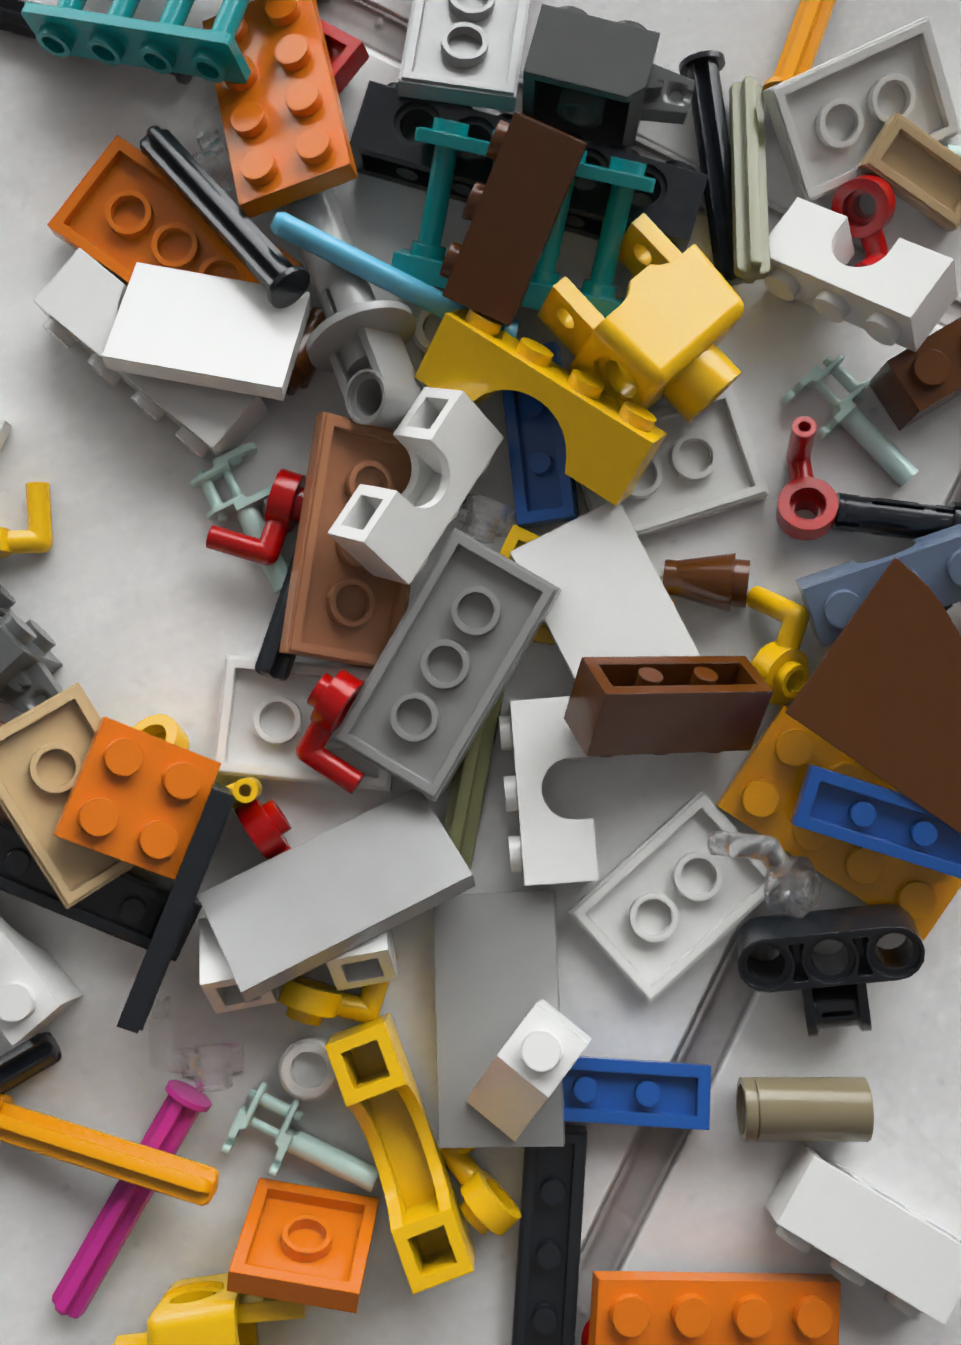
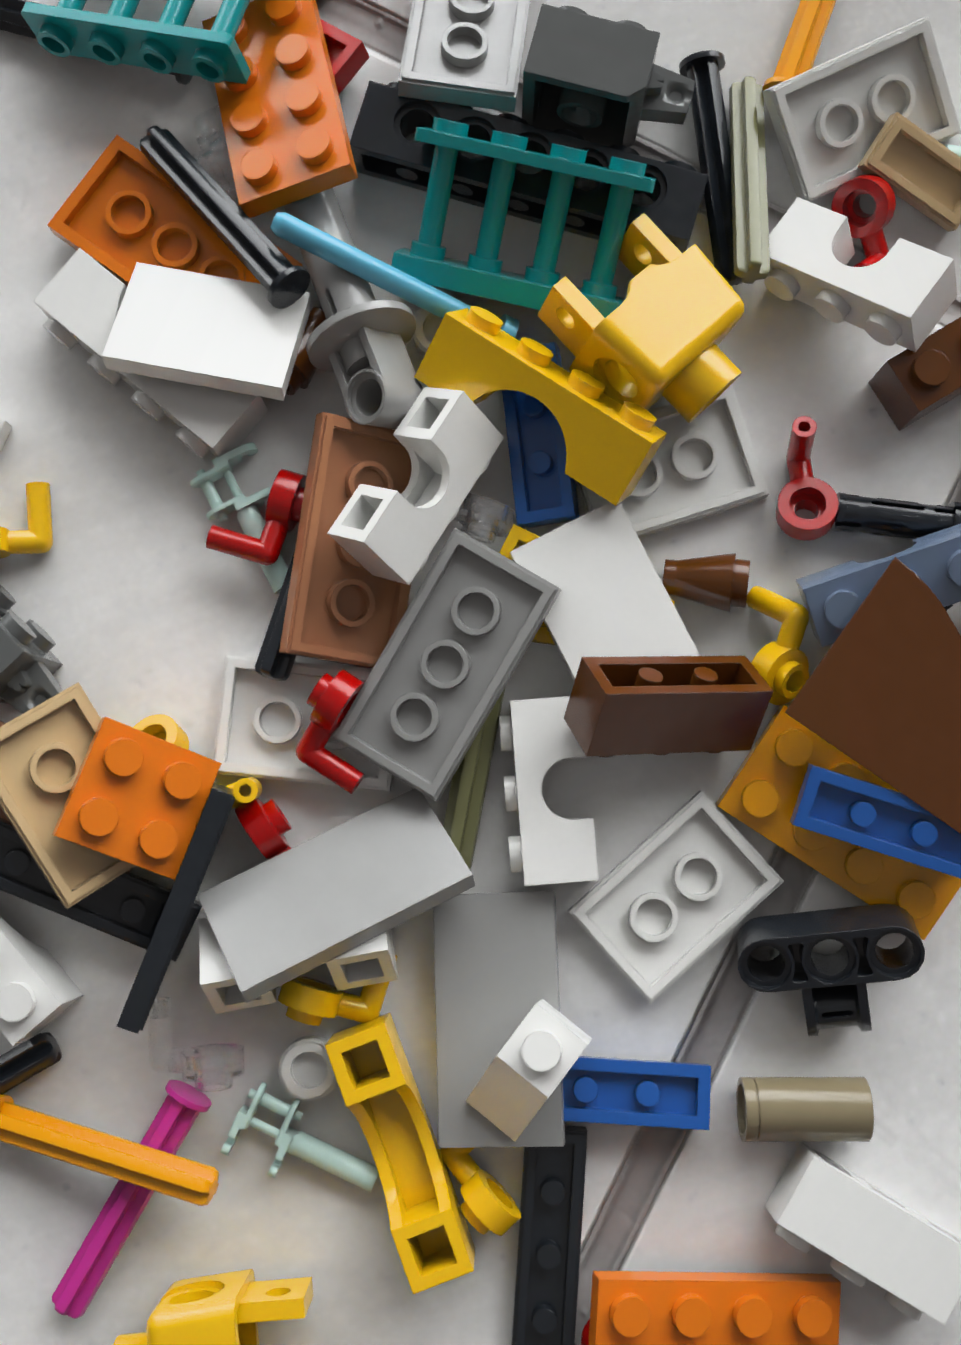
orange plate [227,1178,379,1314] -> none
reddish brown brick [439,112,588,326] -> none
clear plate [708,831,822,918] -> none
light aqua piece [781,354,919,487] -> none

